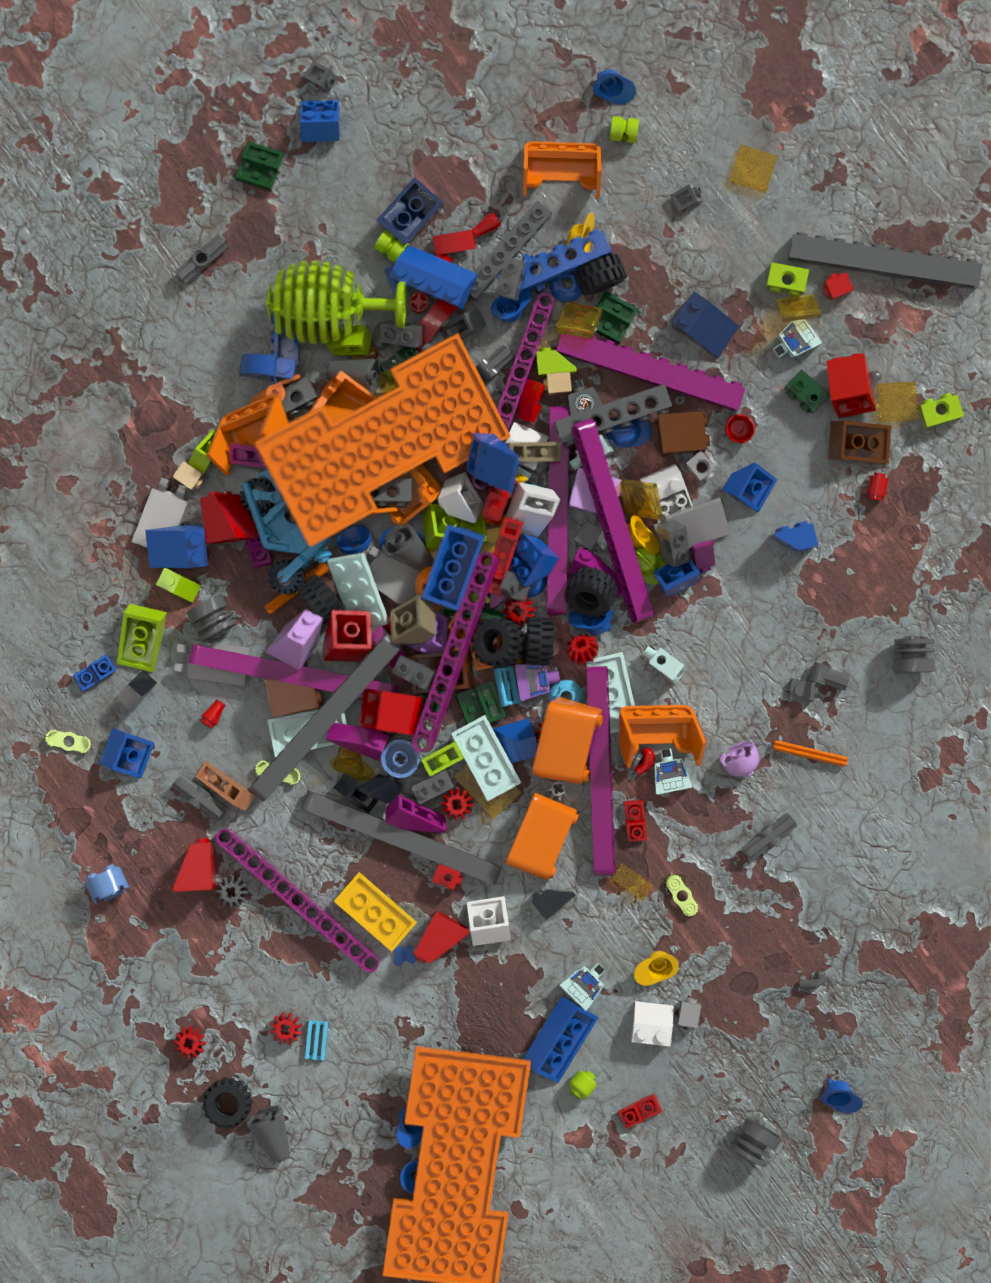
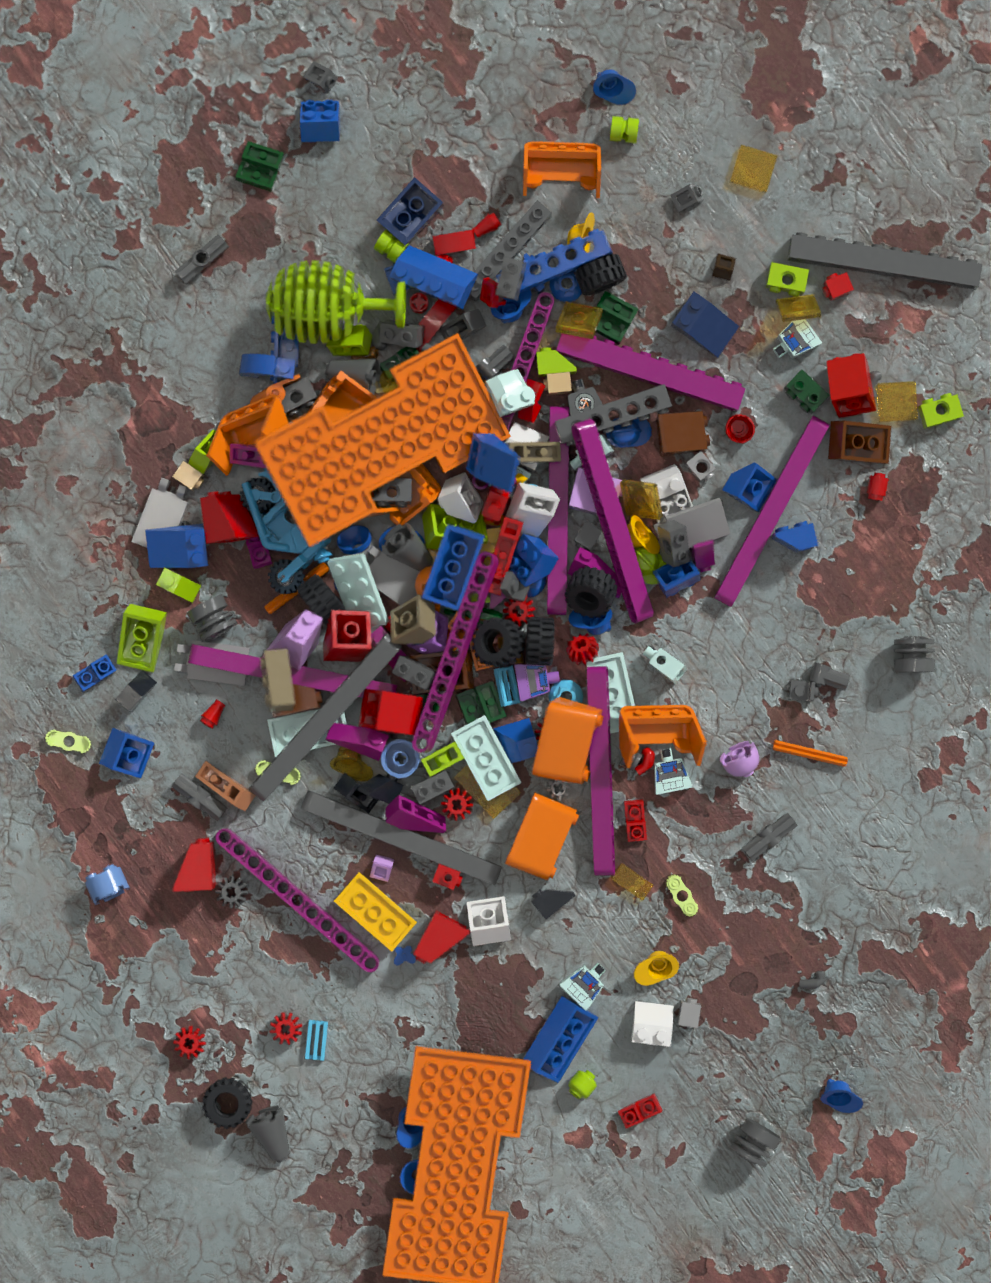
none -> dark tan wedge [260,649,295,712]
none -> lavender slope [370,855,394,882]
none -> red bracket [480,277,506,308]
none -> light aqua slope [485,369,535,417]
none -> dark brown slope [712,254,736,281]
none -> magenta beam [714,415,830,607]

